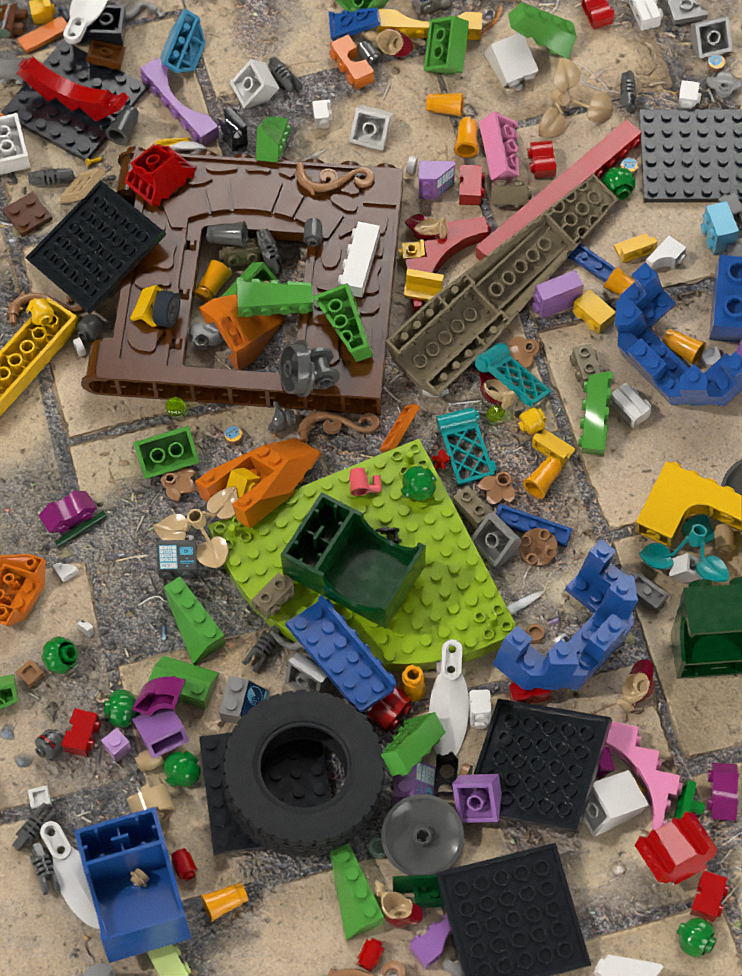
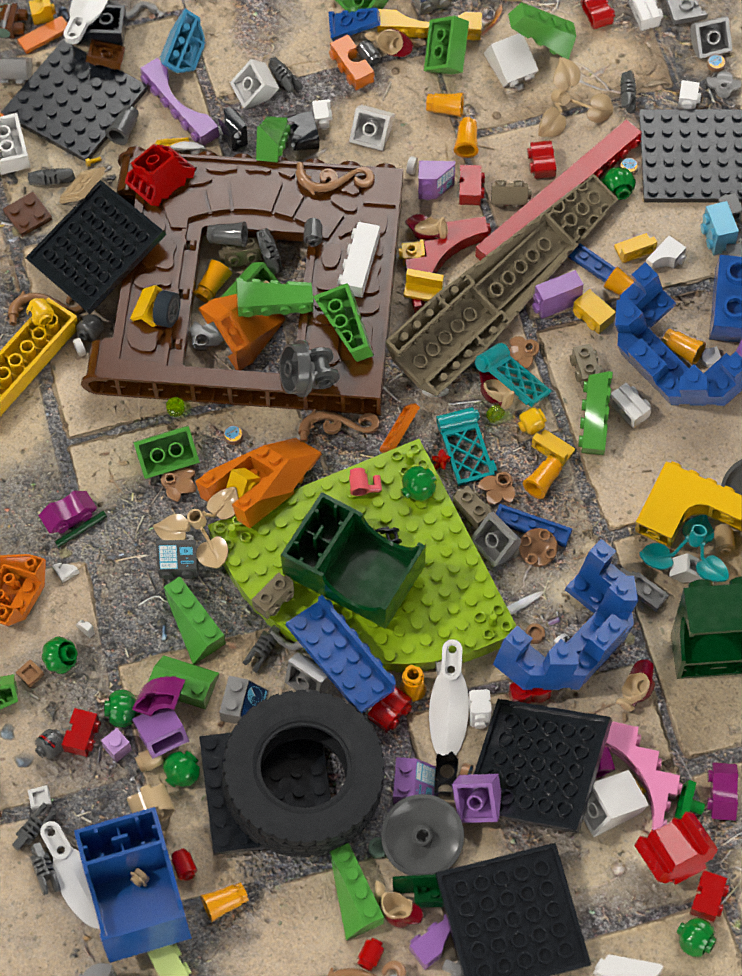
red arch [16,56,129,121] -> none
dark grey animal [268,401,295,437] -> none
bright green wedge [381,712,446,776] -> none
bright pink wedge [479,111,519,183] -> none
none -> piece [286,111,320,151]

